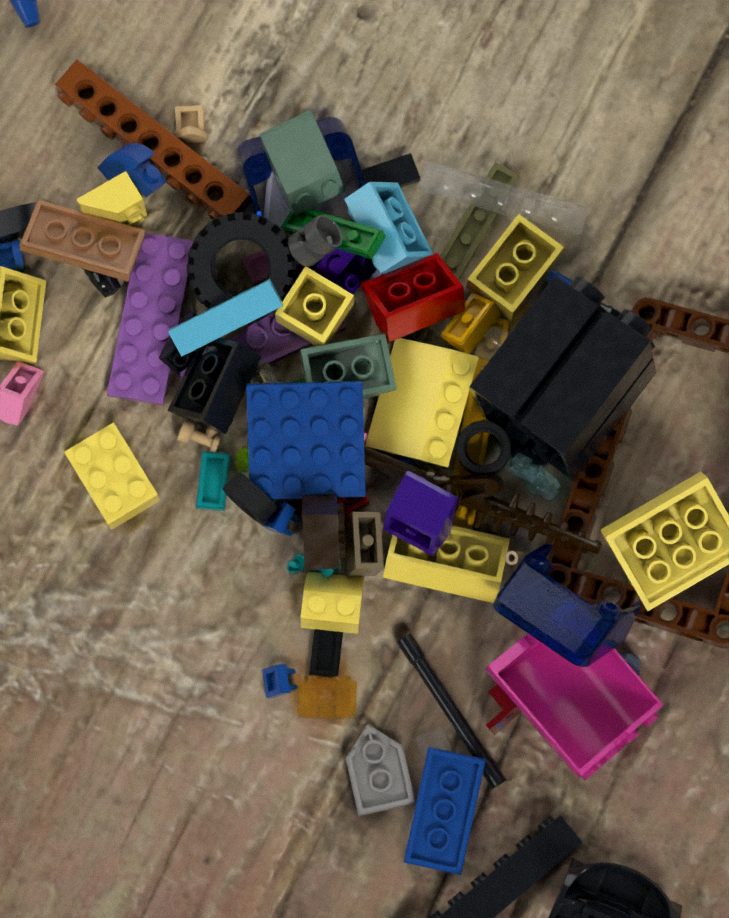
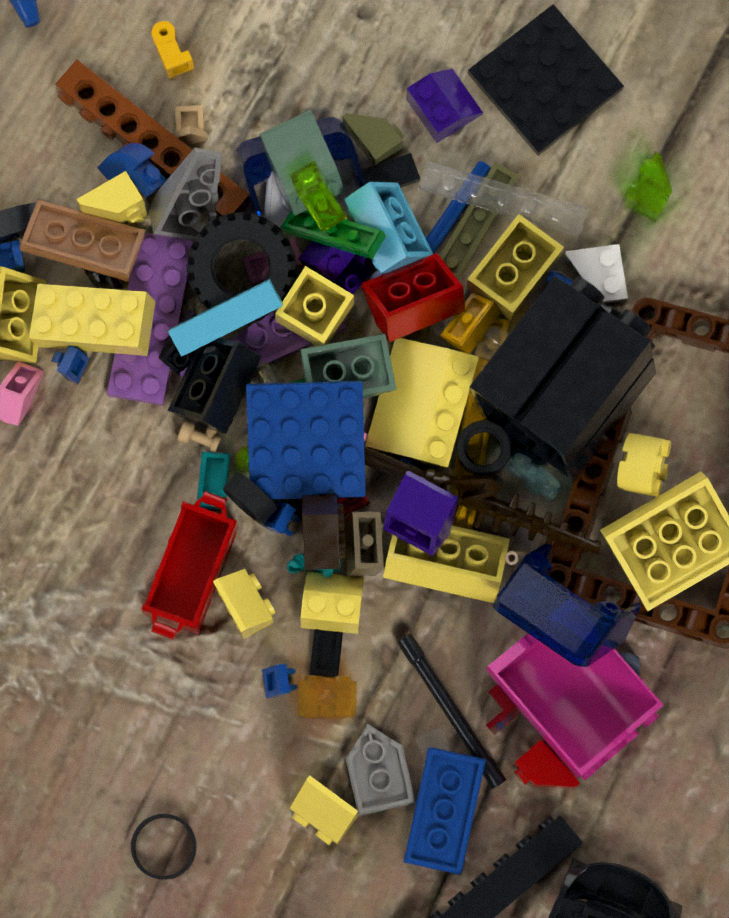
light yellow brick [64,422,160,530] -> none
dark grey wheel [288,215,343,267] -> none
none -> light yellow brick [29,284,156,356]
none -> blue tile [51,346,90,384]
none -> black tyre [131,814,197,880]
none -> red container [141,491,239,640]
none -> light grey wedge [148,147,222,241]
none -> yellow leg [151,21,194,79]
none -> light yellow slope [213,569,276,639]
none -> clear neon green slope [290,160,347,232]
none -> light yellow slope [290,775,358,845]
none -> olive slope [342,113,404,166]
none -> dark purple slope [406,69,483,143]
none -> blue axle [426,161,491,254]
none -> black plate [467,4,624,156]
none -> red slope [513,739,580,789]
none -> white wing [565,244,628,304]
none -> light yellow brick [617,433,671,497]
none -> clear neon green slope [625,152,672,223]

